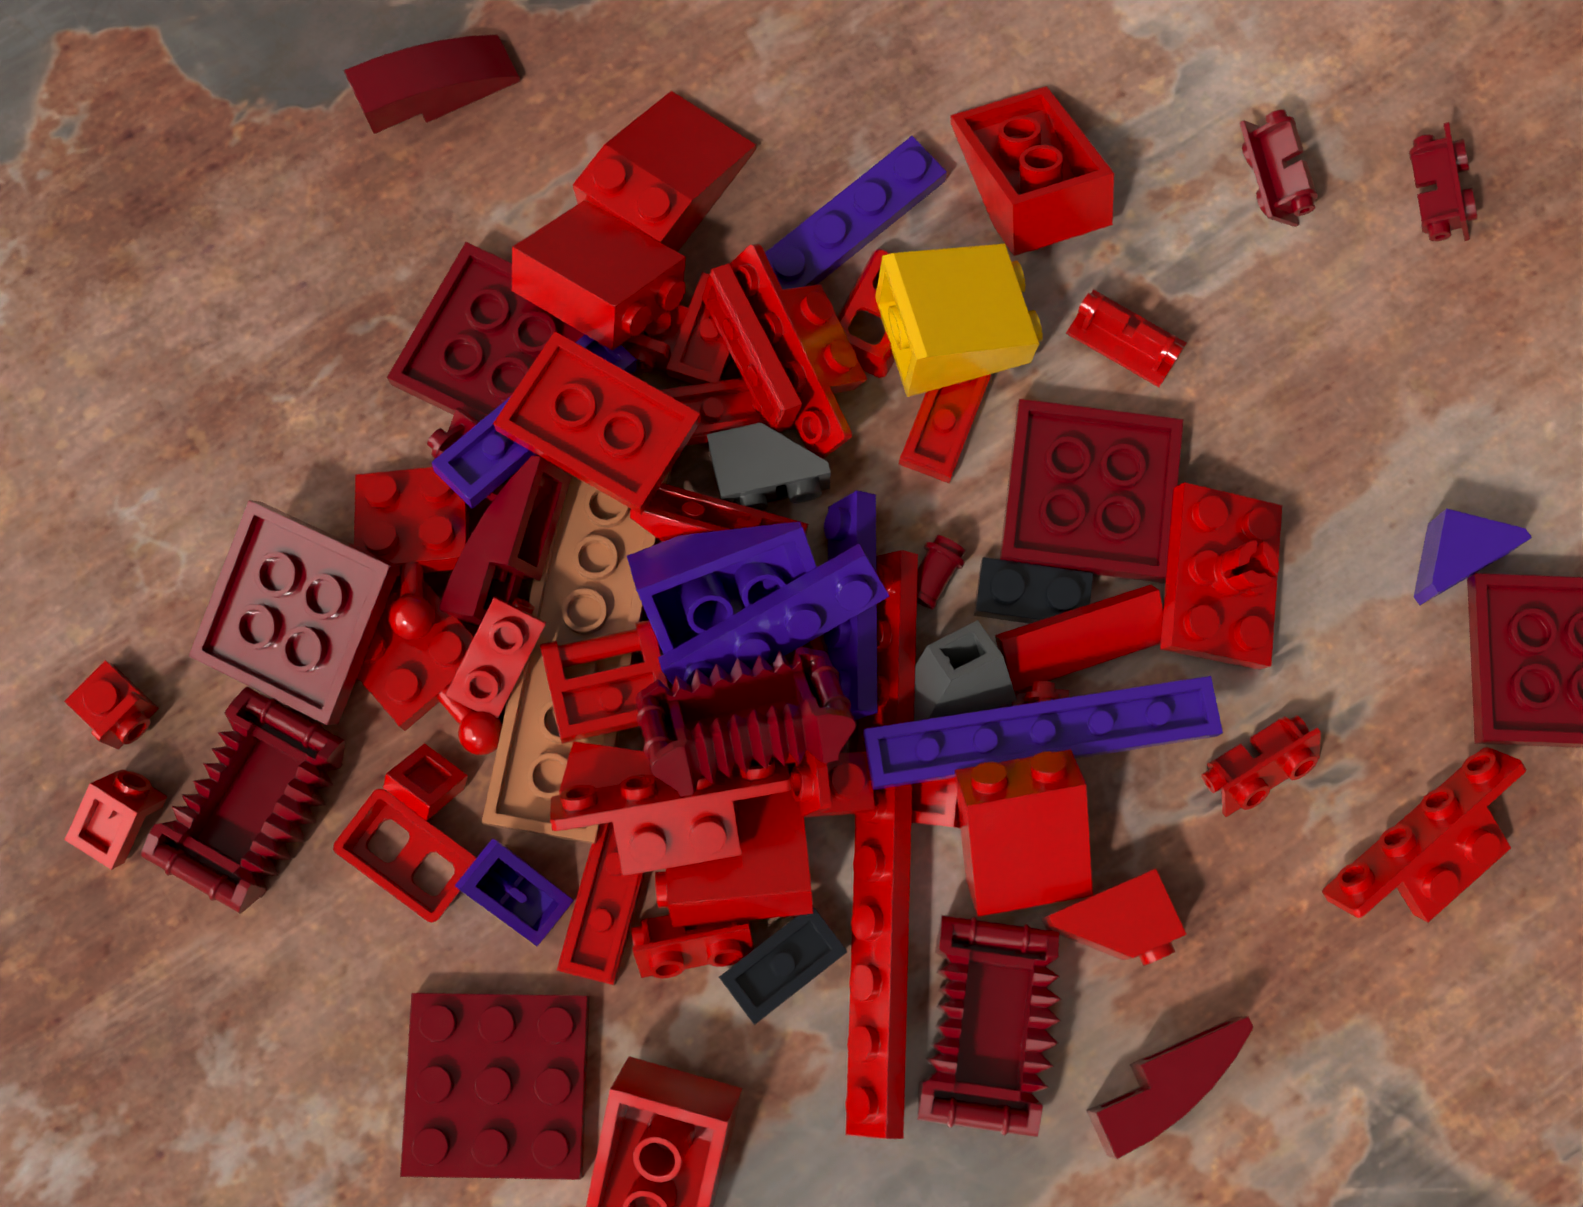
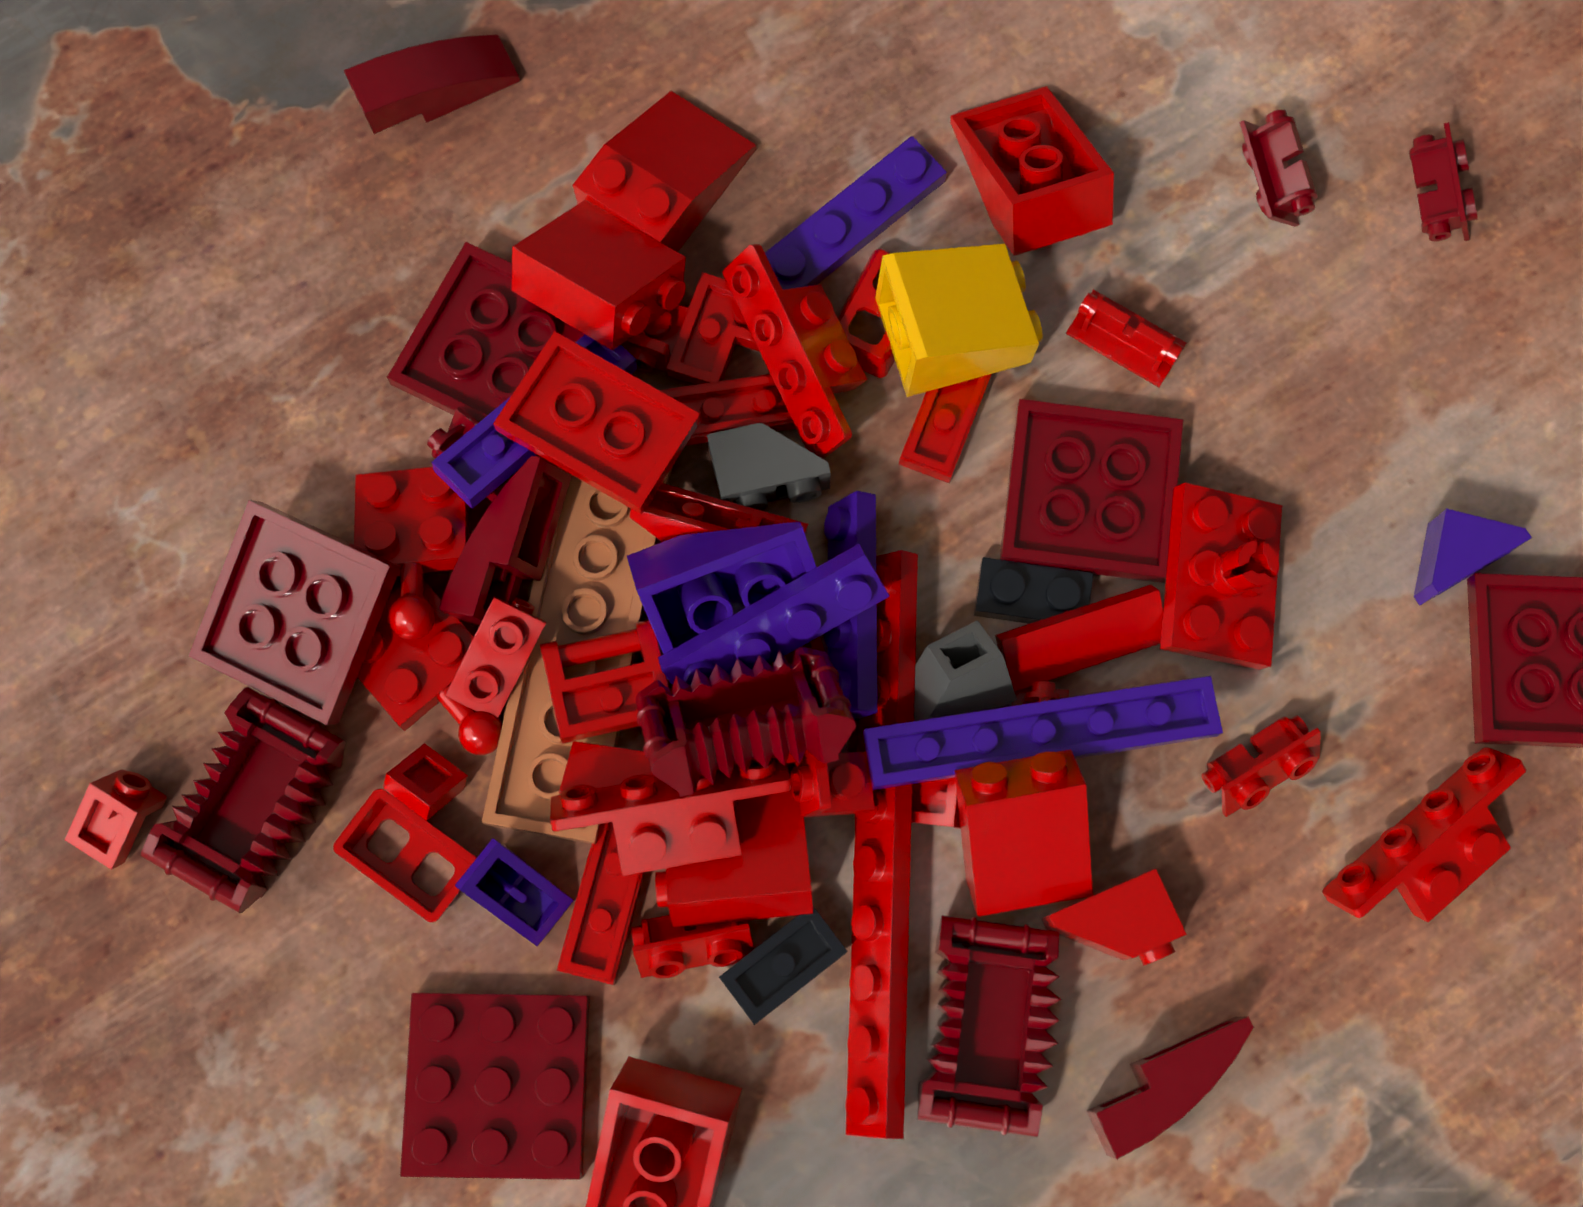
red bracket [64,660,159,750] -> none
red tile [702,263,802,433] -> none
dark red pin [917,535,966,610] -> none

